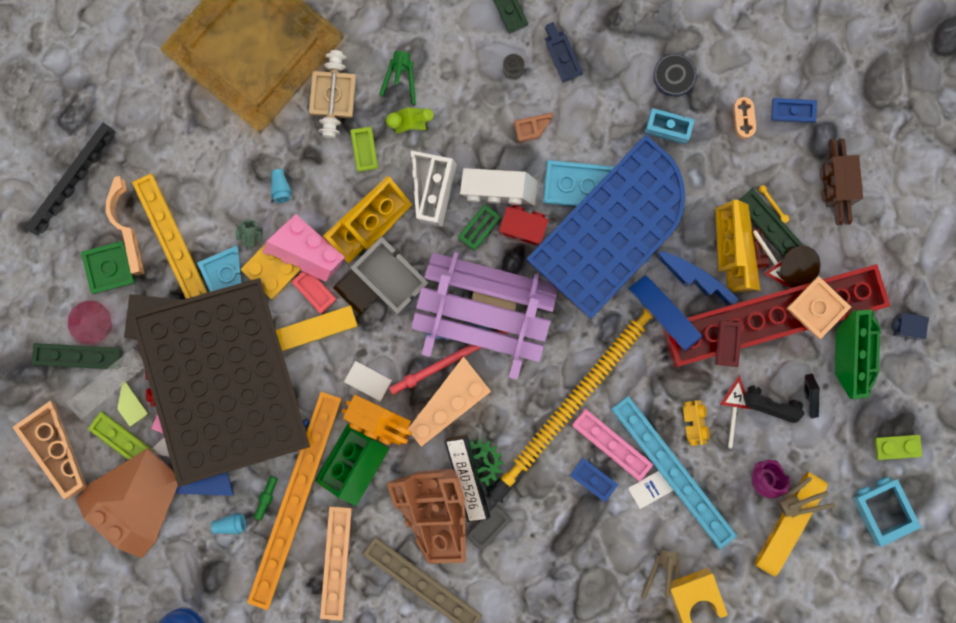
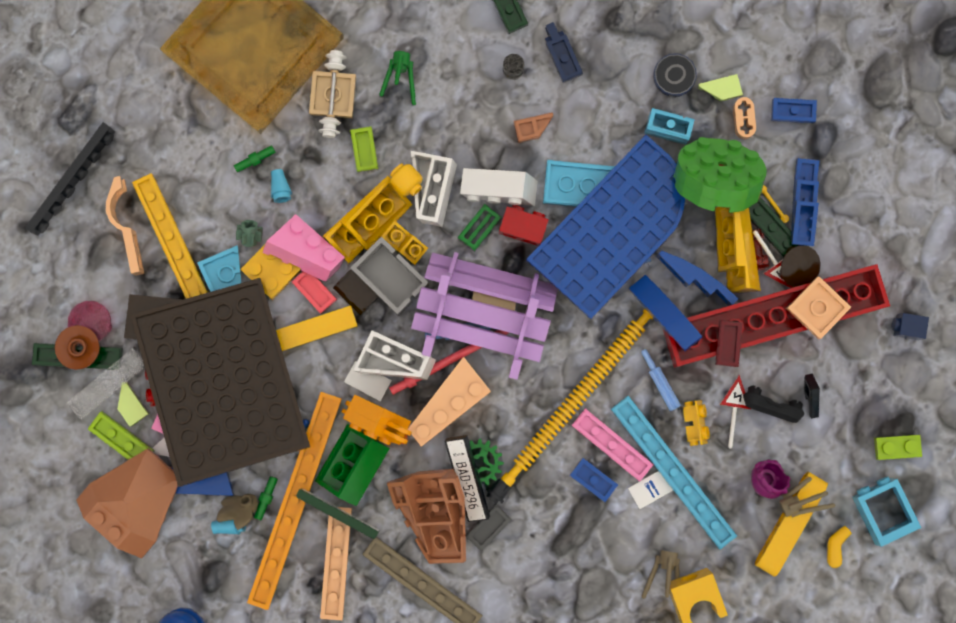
light nougat wedge [13,401,87,500] -> none
green plate [81,241,136,295] -> none
lime piece [386,107,433,134] -> none
reddish brown brick [820,138,863,225] -> none
green wedge [834,309,881,399] -> none
none -> dark orange dish [55,325,100,370]
none -> dark tan plate [217,494,258,530]
none -> green bar [233,145,276,173]
none -> dark green tile [296,488,380,539]
none -> white wedge [353,330,436,380]
none -> yellow slope [378,219,428,265]
none -> yellow head [390,163,423,196]
none -> light blue axle [641,349,681,411]
none -> bright green piece [674,137,767,213]
none -> yellowish green tile [698,74,743,101]
none -> blue slope [791,158,820,246]
none -> yellow arm [827,526,852,568]

